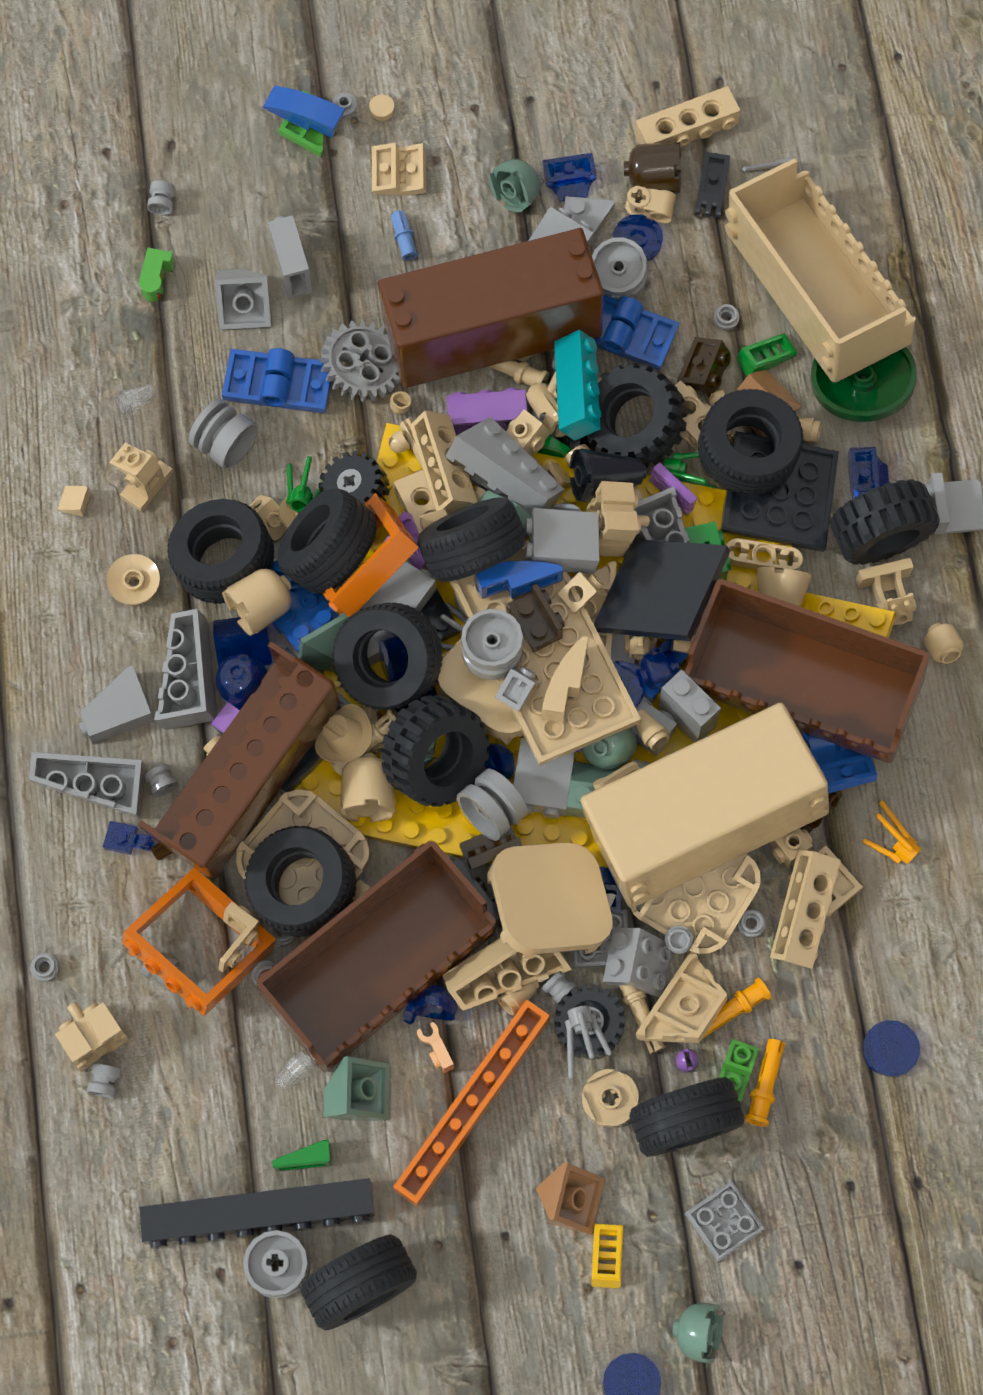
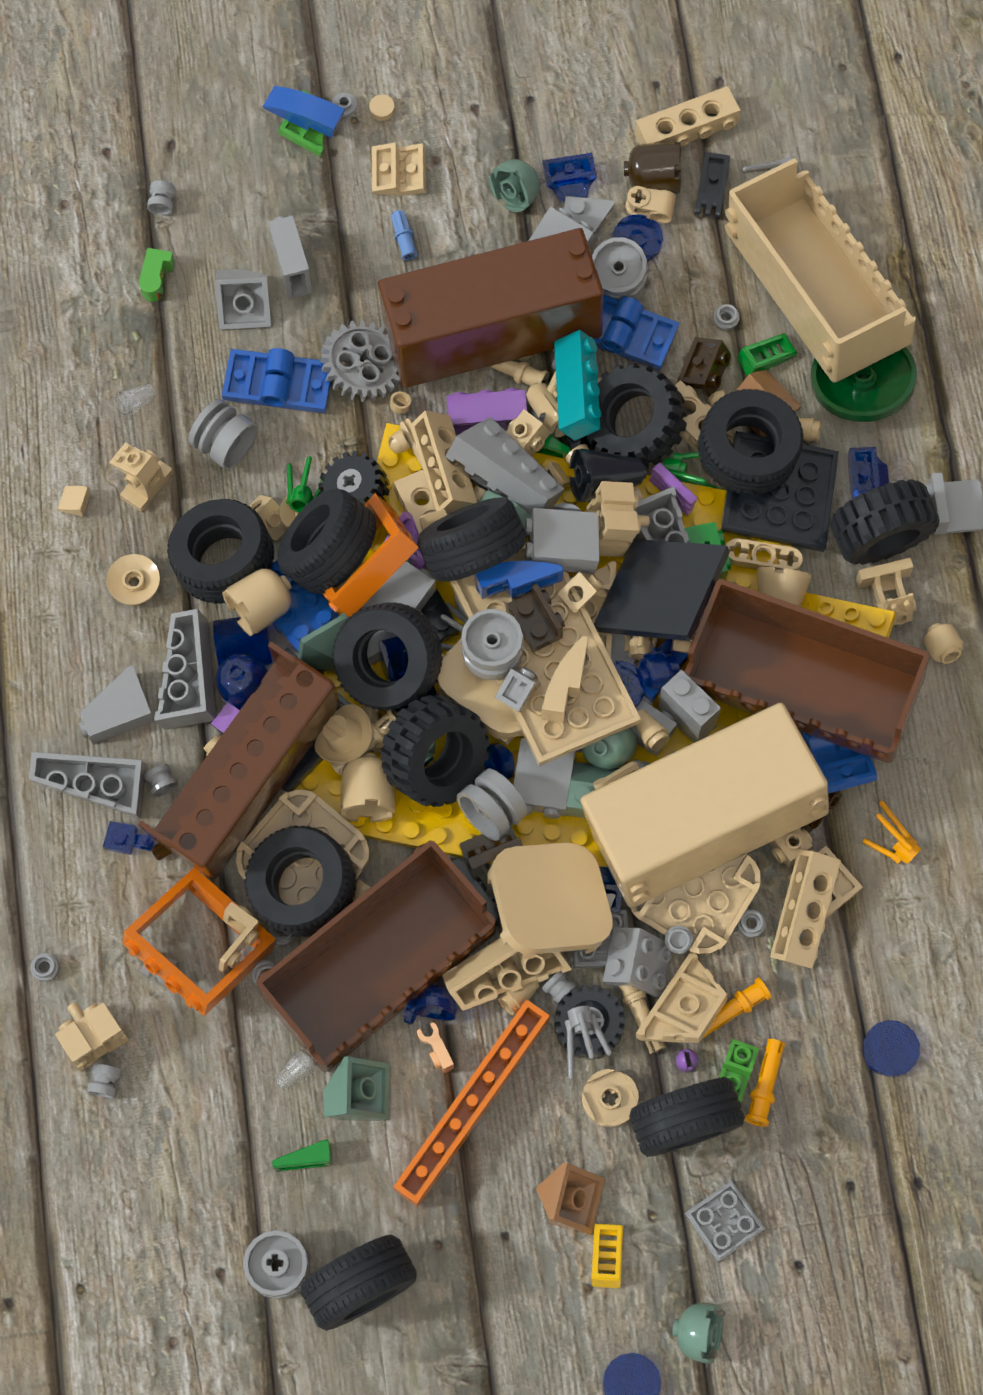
black brick [139,1178,375,1249] -> none

